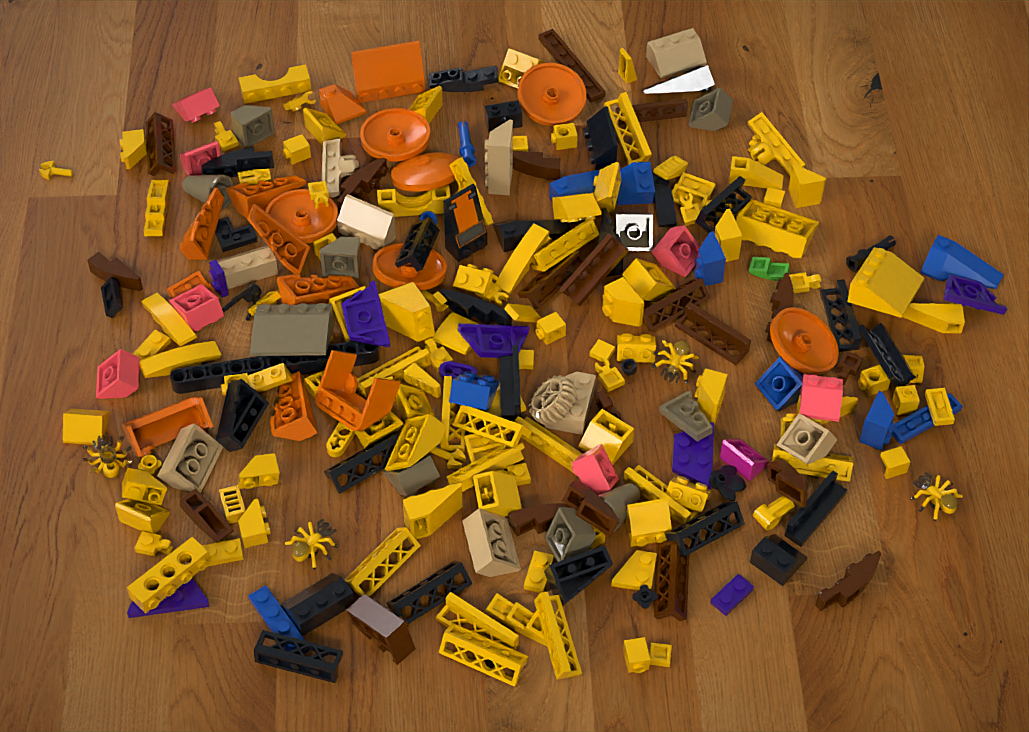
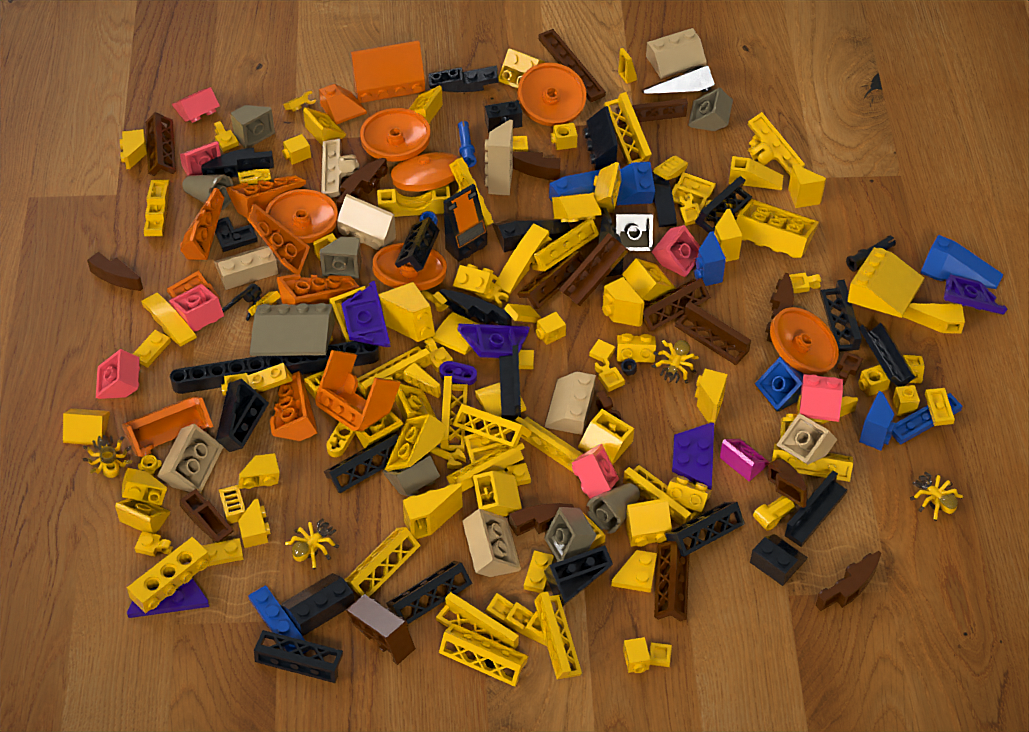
yellow bar [39,161,73,180] -> none
black plate [101,277,123,318] -> none
yellow slope [139,341,222,378] -> none
dark purple plate [208,259,229,298] -> none
yellow arch [239,64,312,104] -> none
yellow plate [308,181,329,208] -> none
blue slope [449,371,499,410] -> none
tan gear [528,375,577,426] -> none
reddish brown slope [562,479,619,537] -> none
black plate [632,585,657,609] -> none
dark tan wing [659,391,712,441] -> none
black plate [709,465,747,501] -> none
dark purple plate [710,574,754,616] -> none
bright green slope [749,257,790,281] -> none
yellow tile [763,187,785,208] -> none
yellow panel [880,446,910,479] -> none

